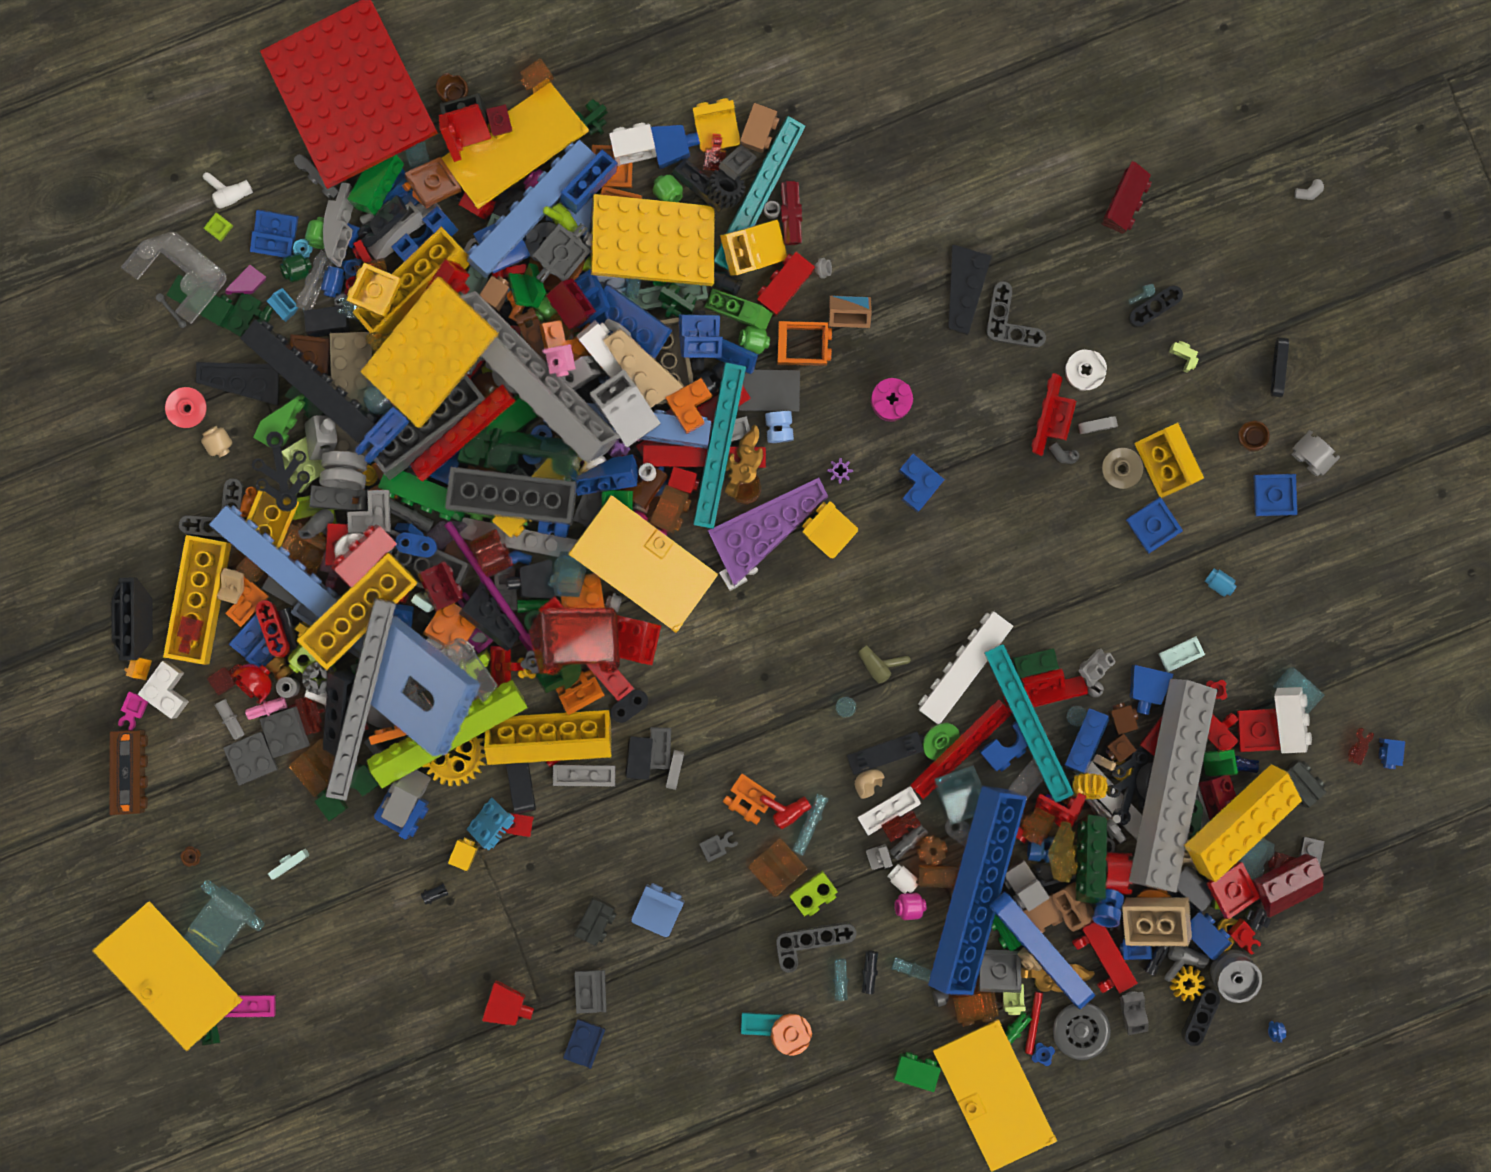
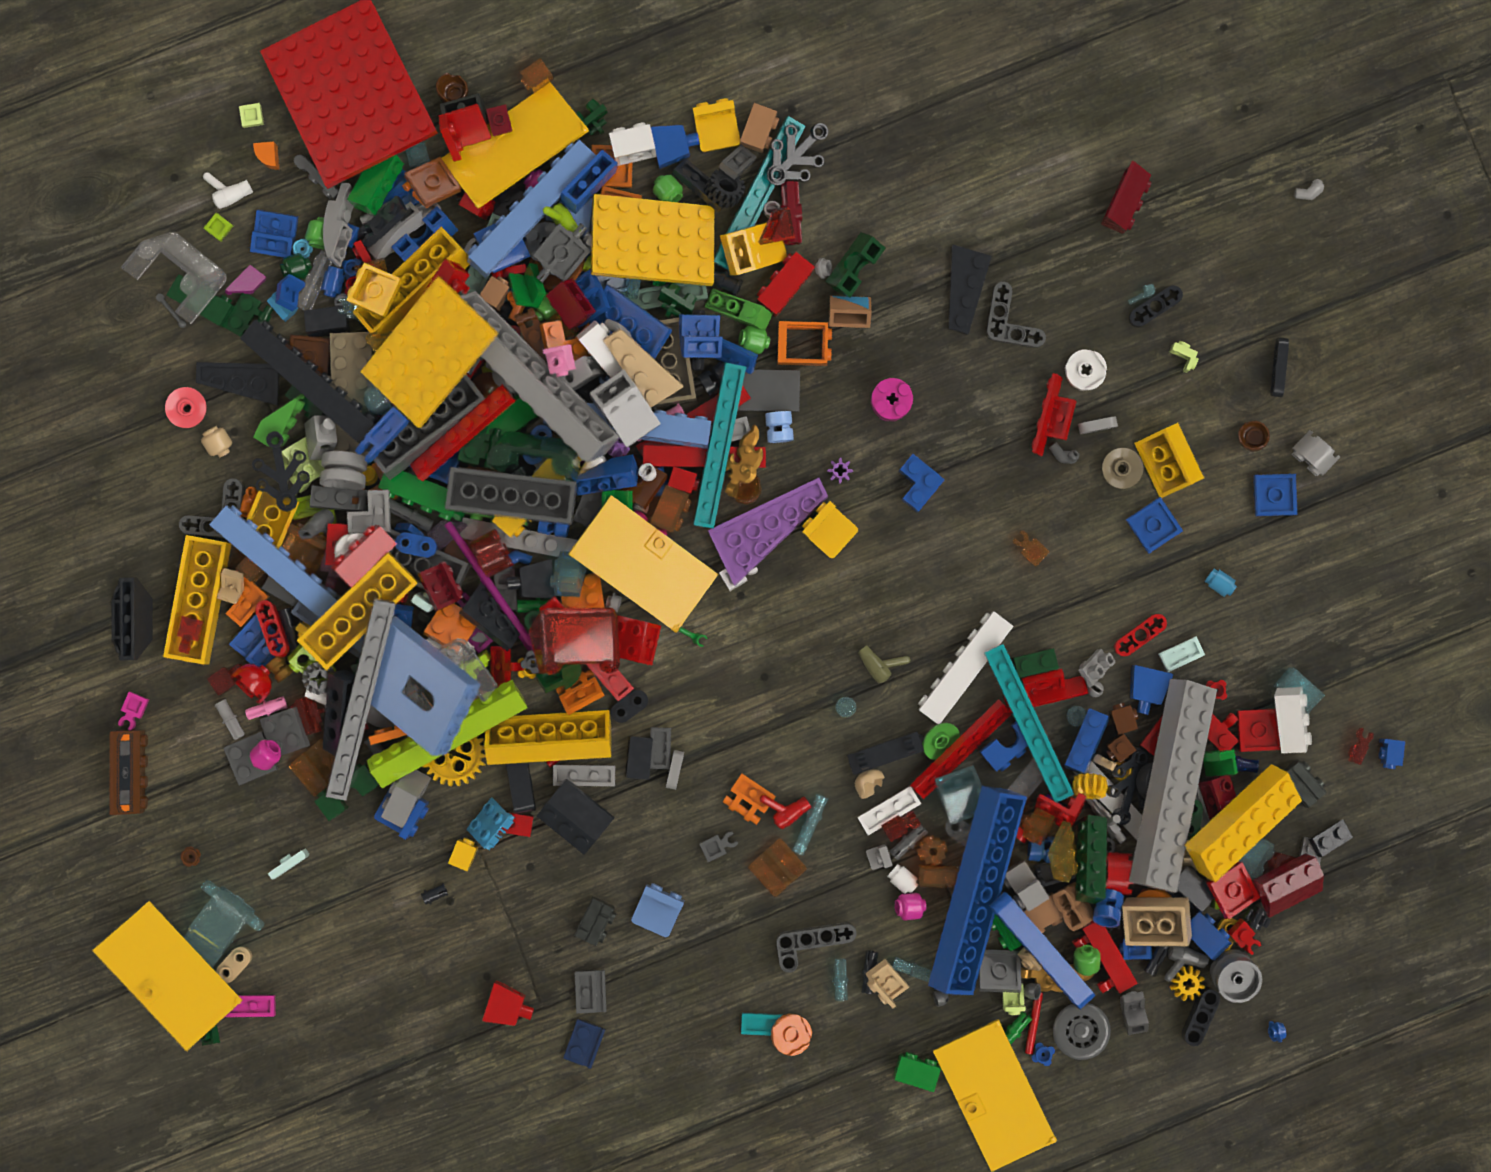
light orange tile [124,657,152,680] -> none
white brick [138,661,189,719] -> none
light grey brick [276,677,300,698] -> none
orange plate [665,378,712,434] -> none
clear red plate [702,133,726,171] -> none
lime brick [789,870,838,917] -> none
clear orange brick [952,992,999,1026] -> none
none -> tan plate [216,946,252,983]
none -> yellowish green plate [239,103,264,128]
none -> dark pink head [250,740,281,770]
none -> orange brick [253,142,280,170]
none -> blue bracket [275,274,305,312]
none -> black slope [537,779,615,855]
none -> green hand [678,627,707,647]
none -> clear red slope [758,207,795,245]
none -> plant [767,123,828,185]
none -> dark green arch [825,232,886,298]
none -> tan bracket [865,959,909,1008]
none -> clear orange plate [1012,531,1050,567]
none -> dark grey hinge [1024,983,1041,1000]
none -> bright green head [1073,945,1101,976]
none -> red beam [1114,614,1167,657]
none -> plate [1308,819,1353,858]

